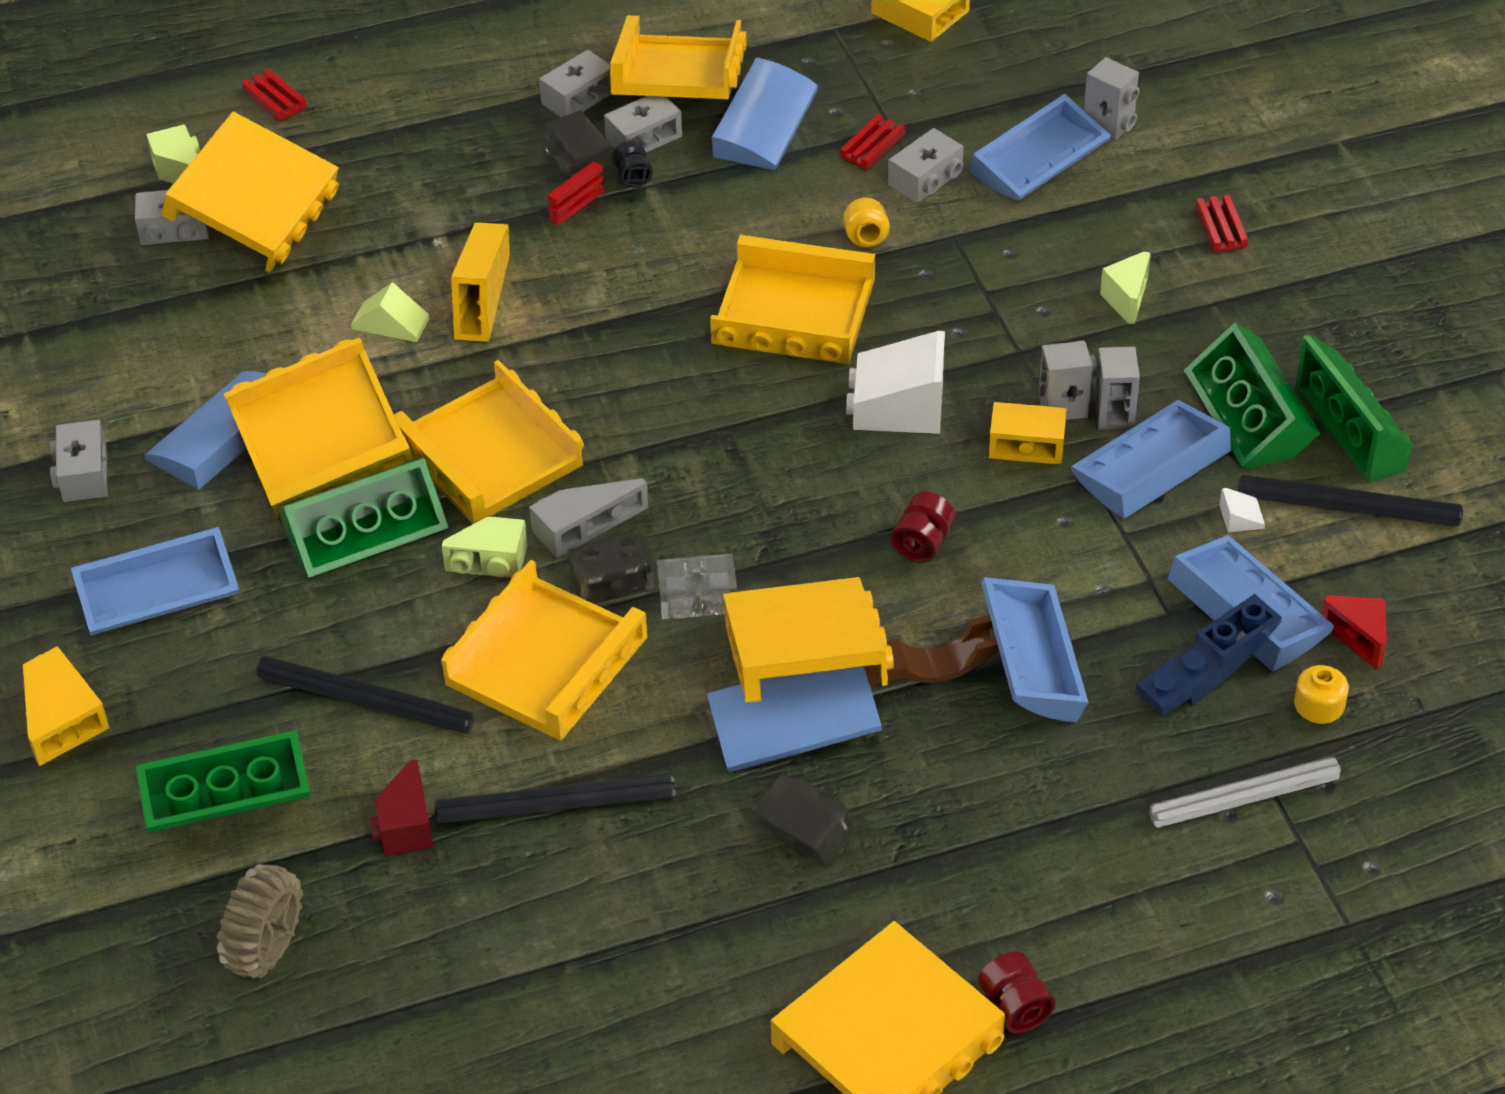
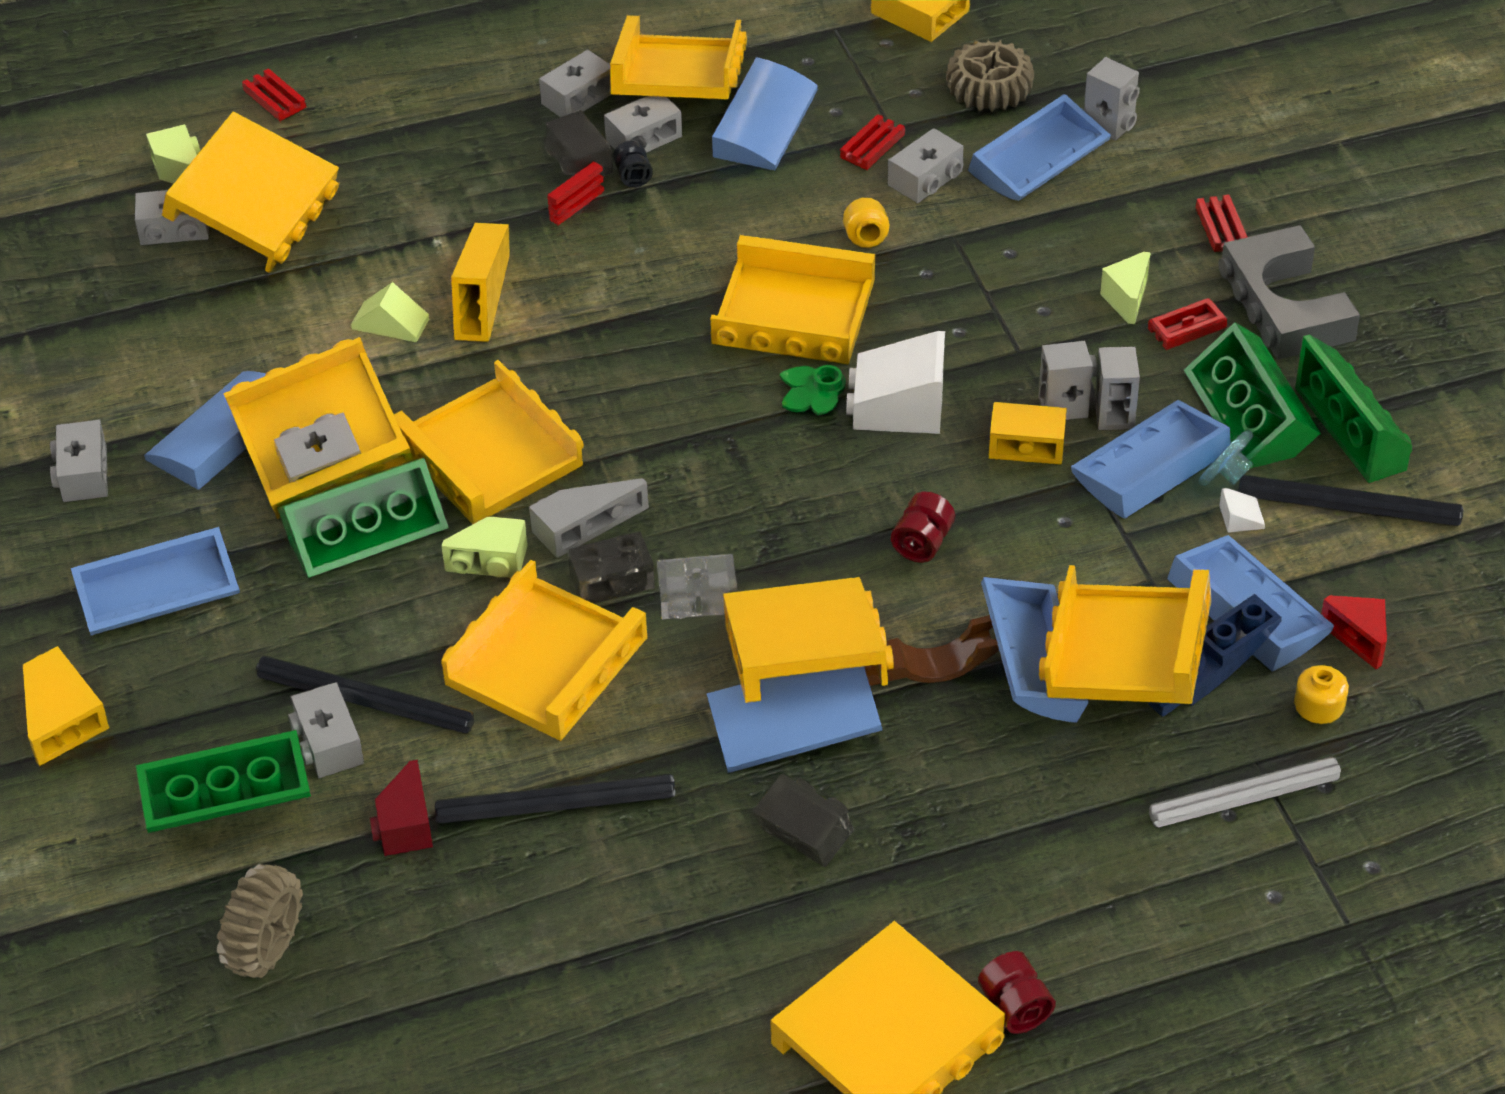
none -> light grey brick [274,412,361,483]
none -> light grey brick [288,682,364,778]
none -> green plate [780,365,846,415]
none -> dark tan gear [946,39,1034,112]
none -> yellow panel [1039,565,1211,704]
none -> red tile [1148,298,1228,350]
none -> clear light blue piece [1198,430,1254,487]
none -> dark grey arch [1219,225,1360,360]

